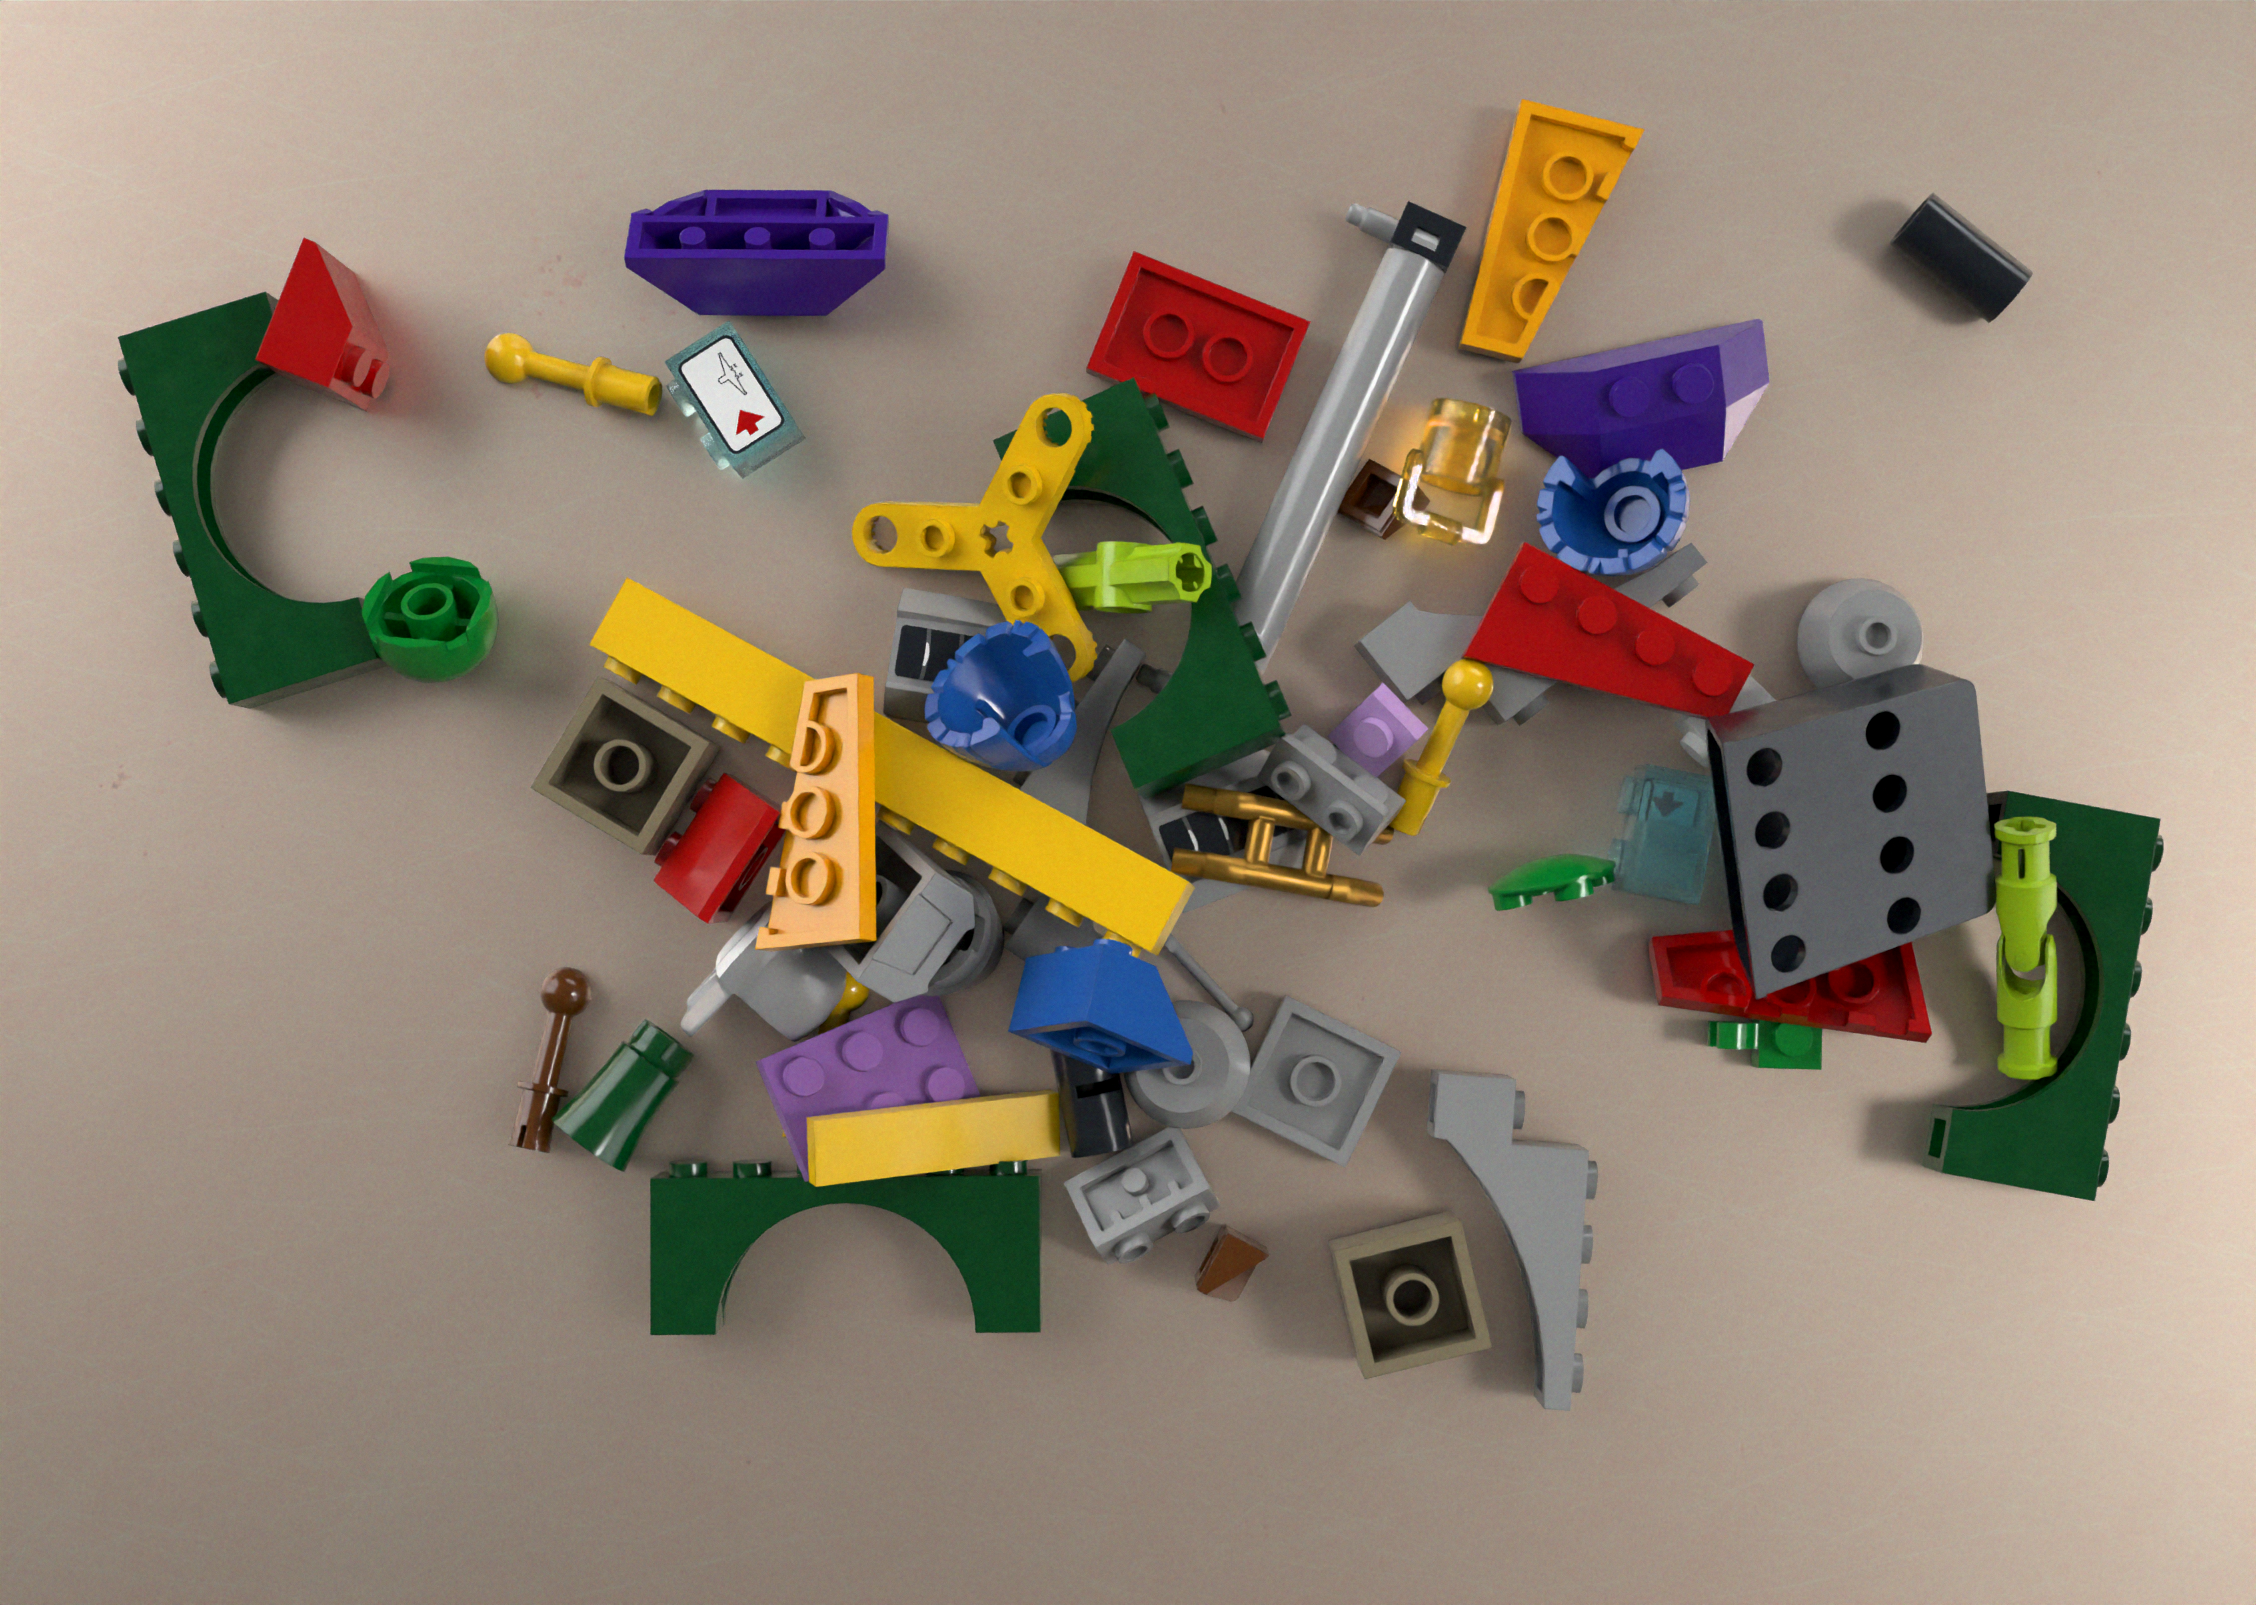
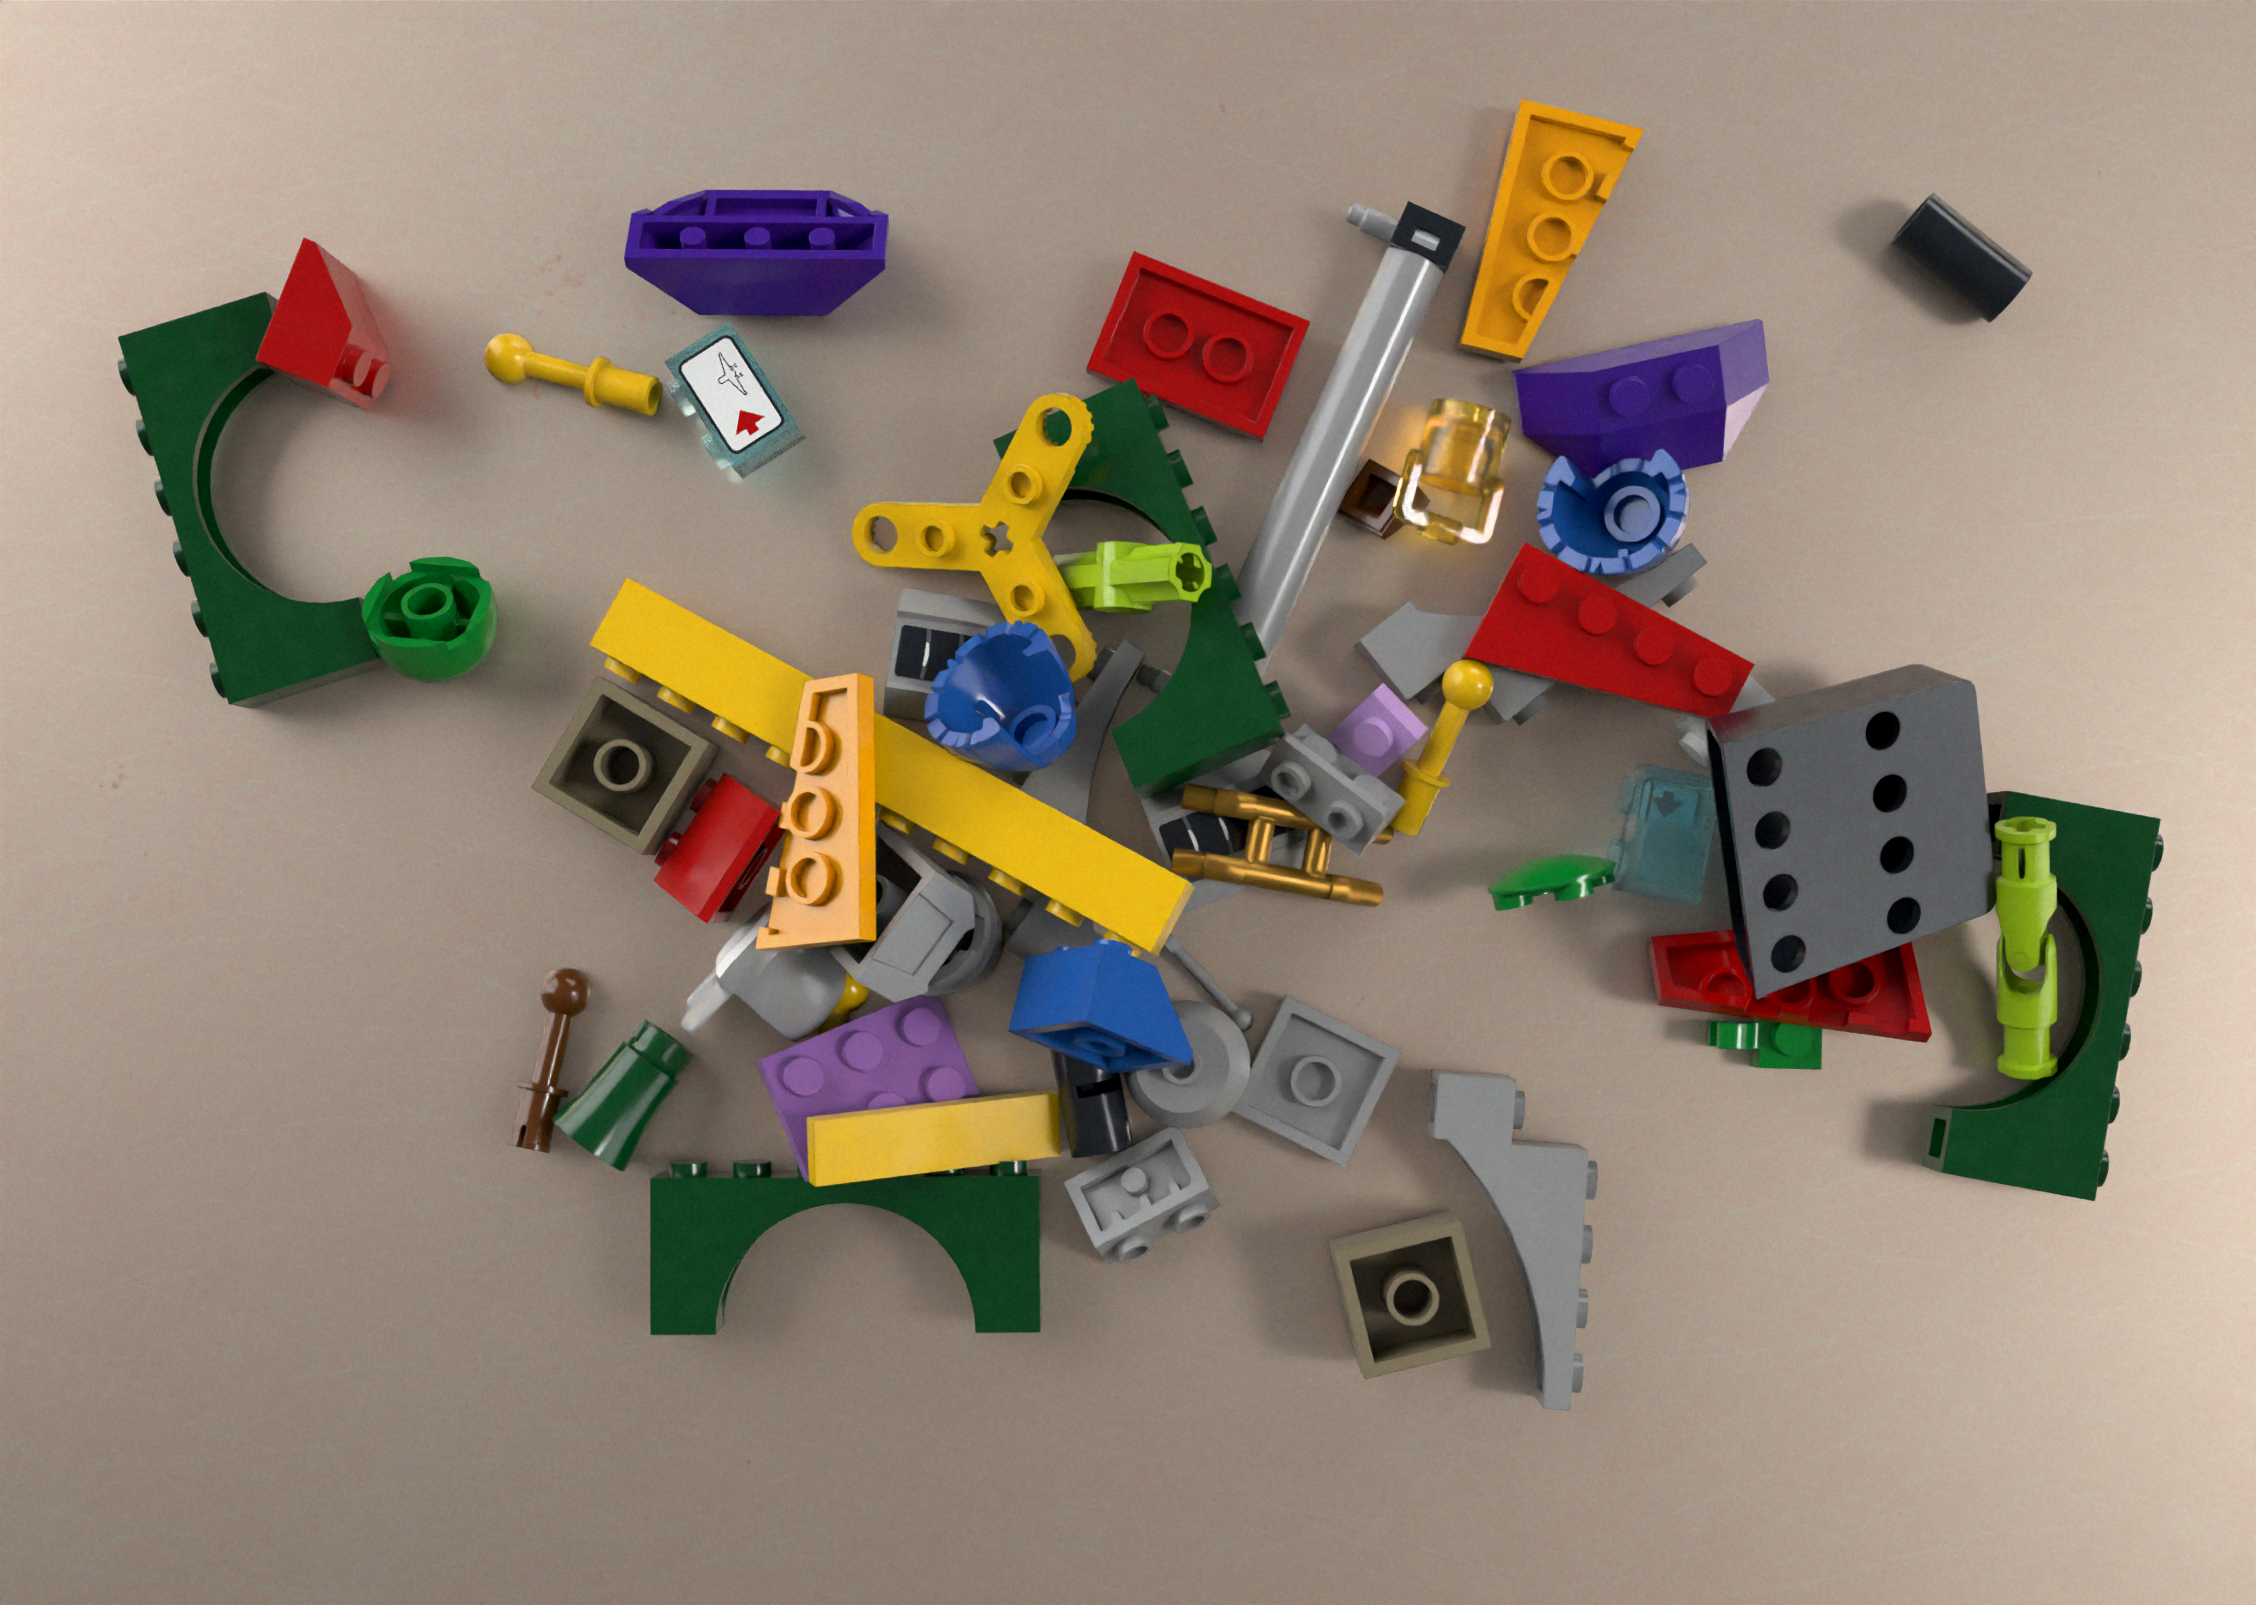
reddish brown slope [1194,1225,1269,1302] -> none
light grey cone [1797,578,1924,689] -> none

